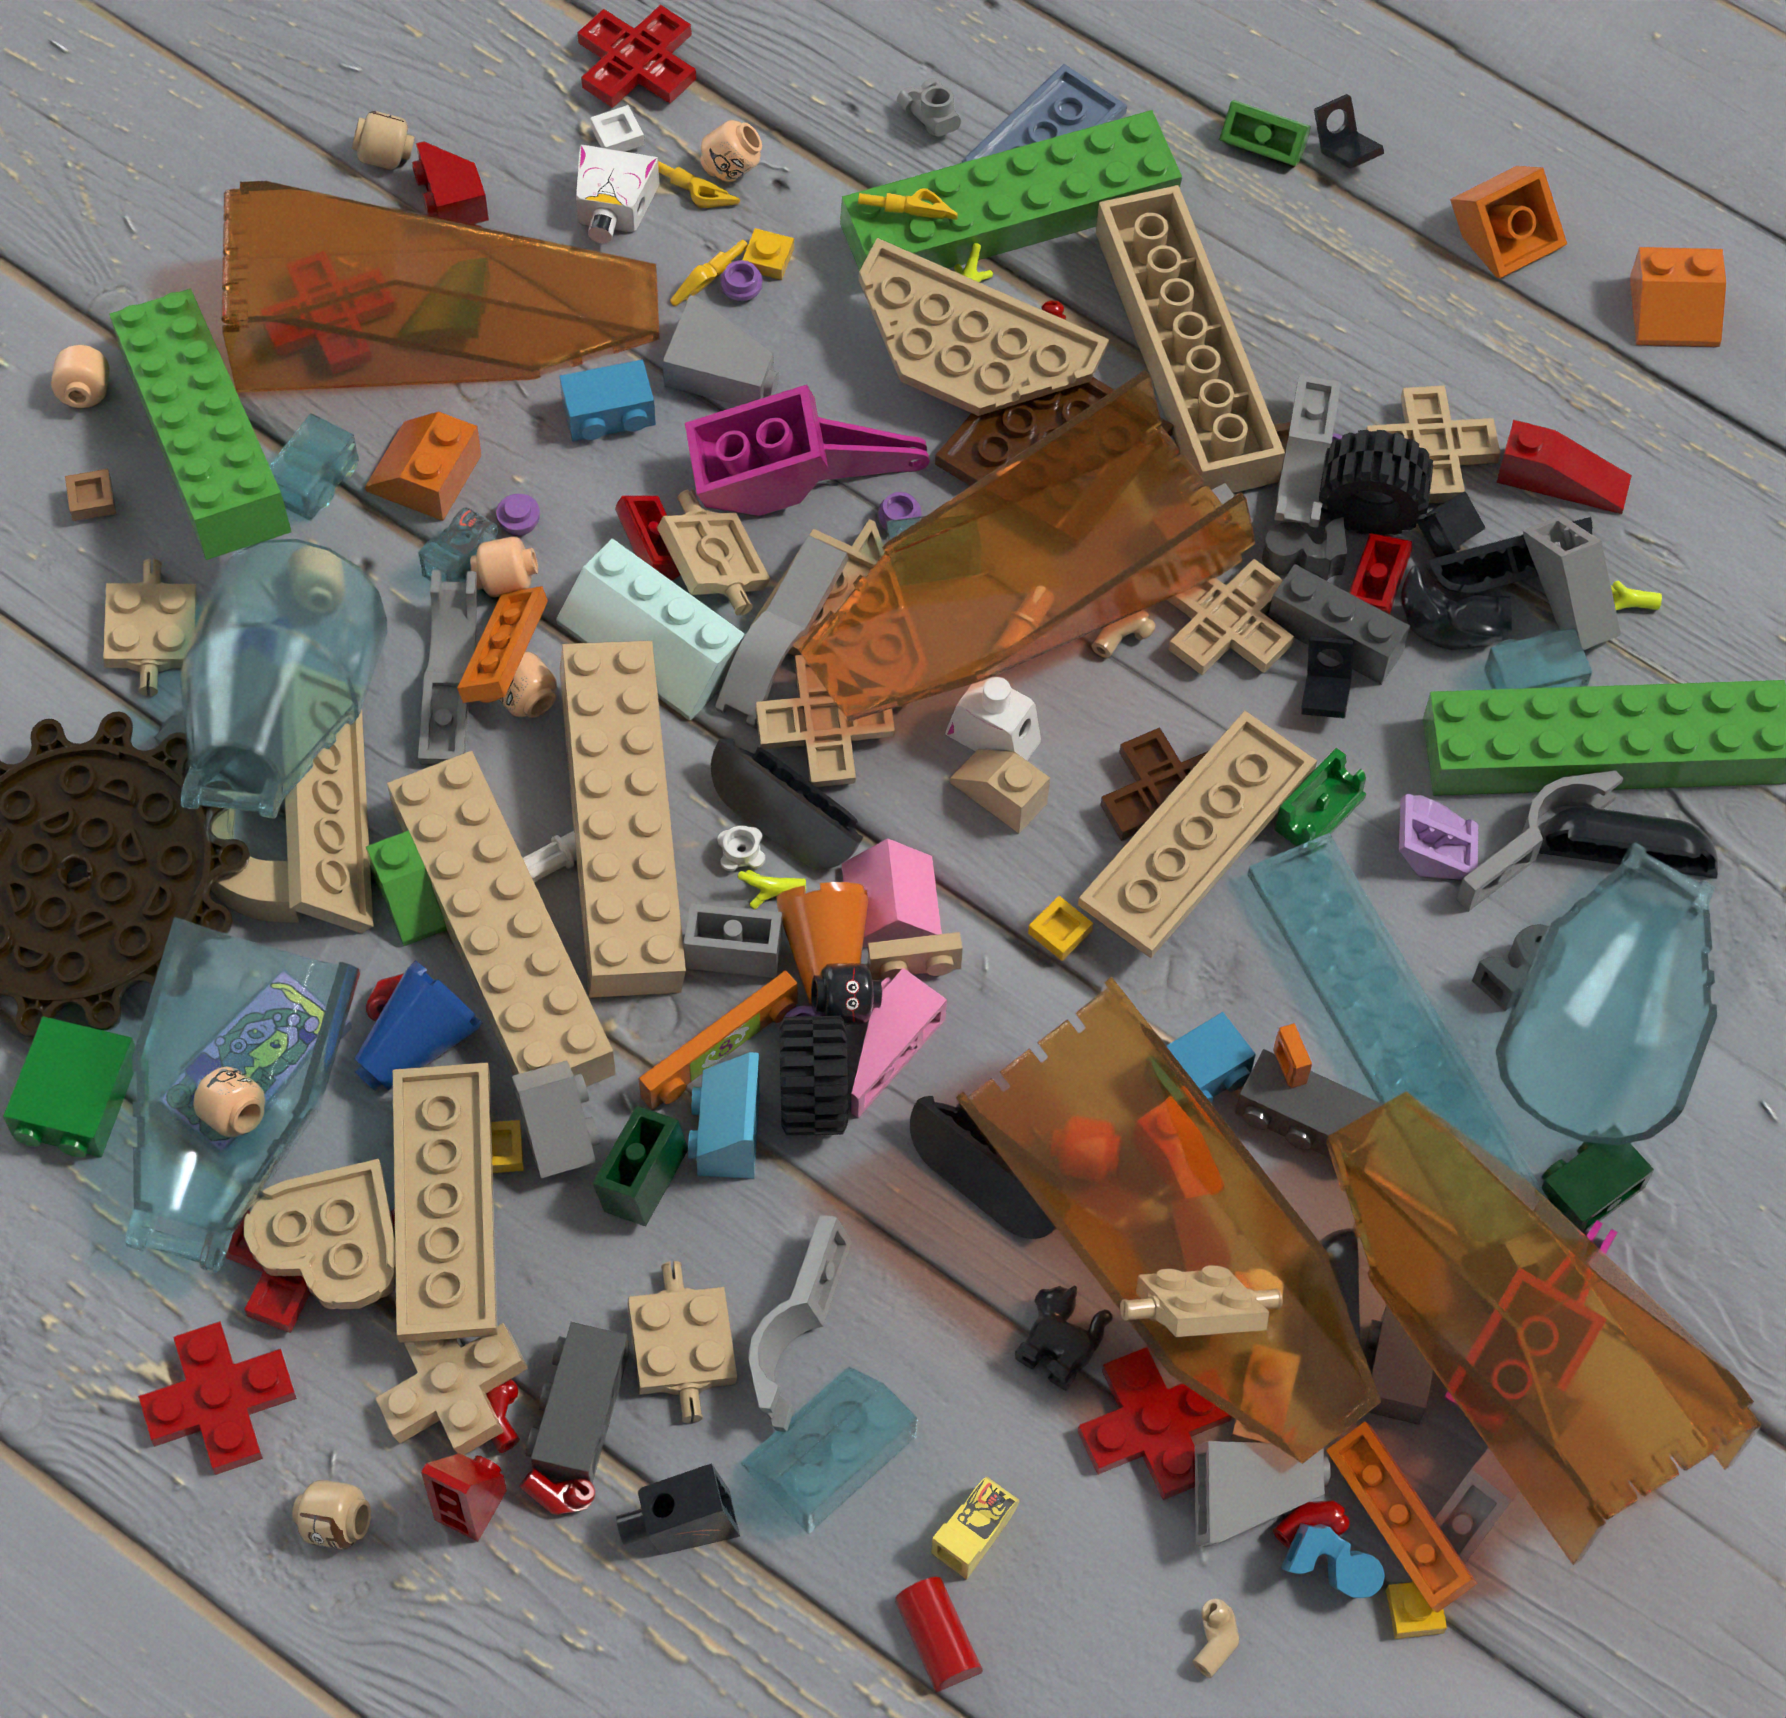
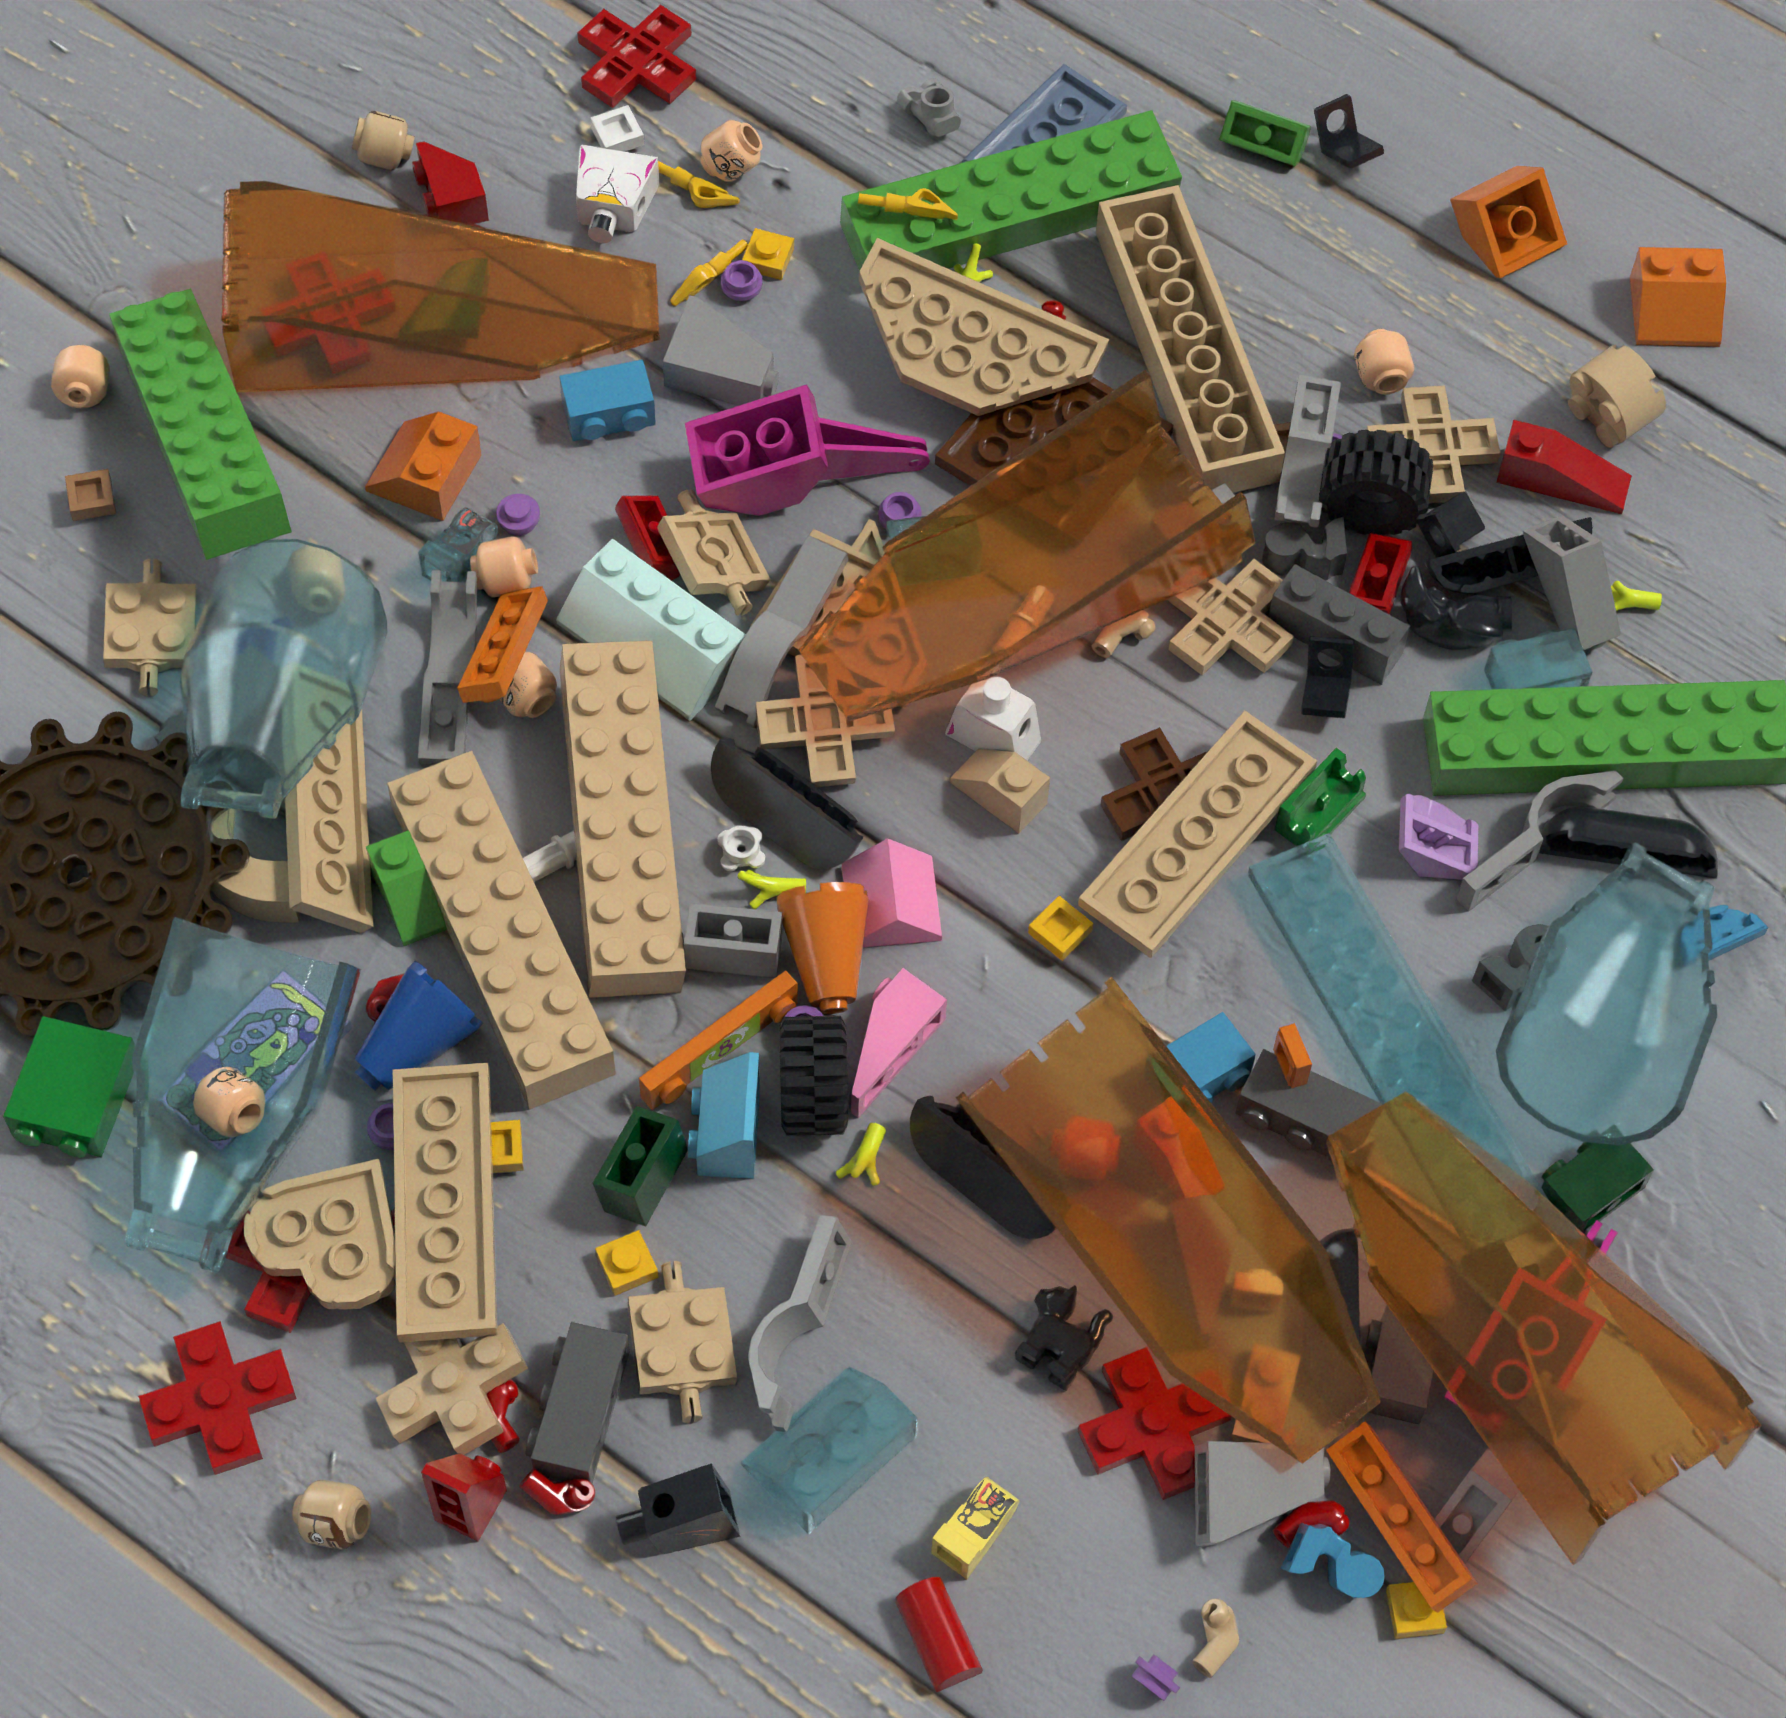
clear light blue brick [270,413,359,521] -> none
light grey brick [512,1060,600,1178] -> none
black head [811,963,882,1025] -> none
tan plate [867,932,963,980] -> none
tan plate [1120,1265,1283,1337] -> none
none -> medium lavender plate [367,1103,394,1150]
none -> yellow plate [595,1230,659,1296]
none -> neon yellow bar [836,1123,886,1186]
none -> medium lavender plate [1132,1654,1180,1701]
none -> light nougat head [1354,329,1415,395]
none -> tan brick [1568,344,1666,448]
none -> dark azure tile [1681,905,1768,970]

